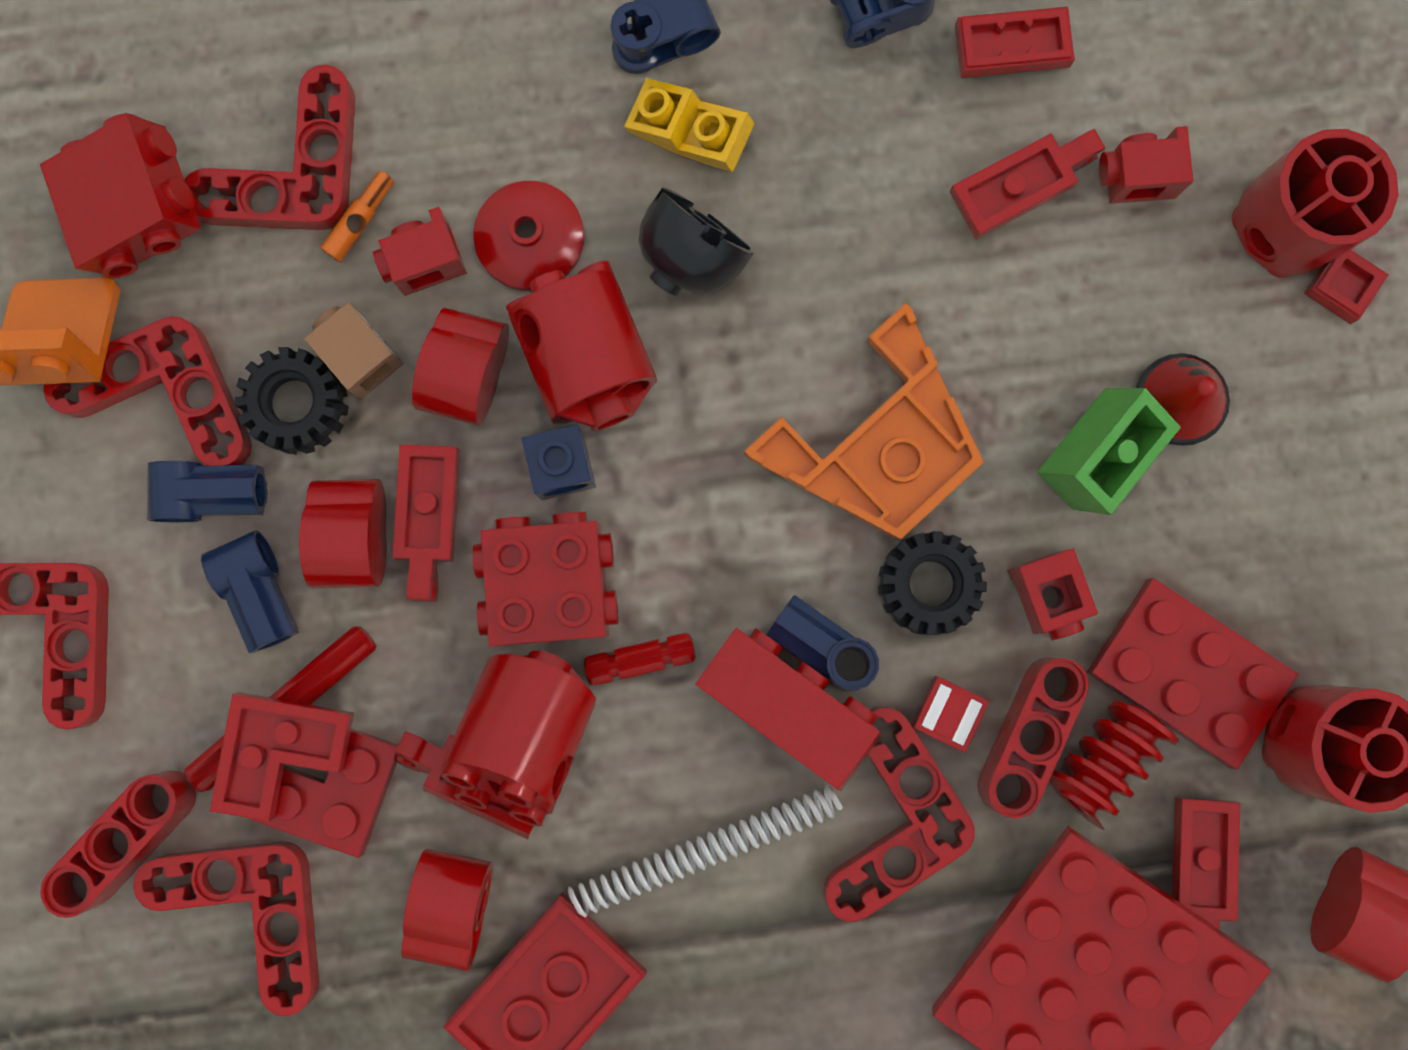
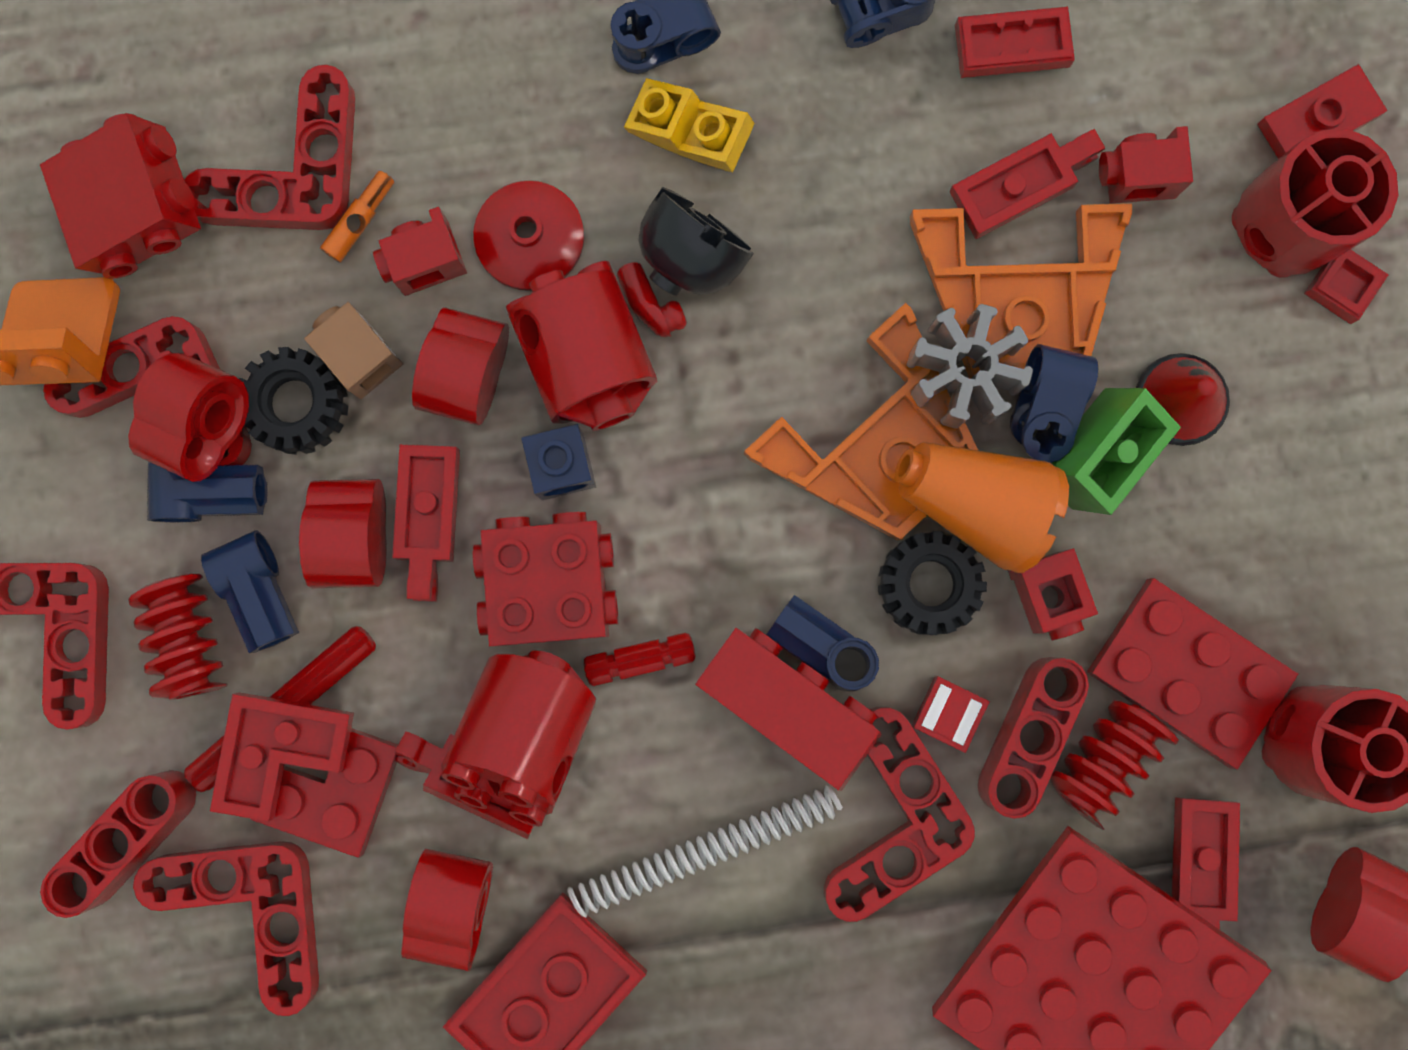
none -> red piece [128,353,249,482]
none -> red piece [128,574,228,700]
none -> red arm [617,262,687,337]
none -> orange cone [895,442,1069,573]
none -> light grey gear [907,304,1033,428]
none -> orange wing [910,203,1132,379]
none -> dark blue piece [1010,344,1099,463]
none -> red plate [1257,64,1388,159]

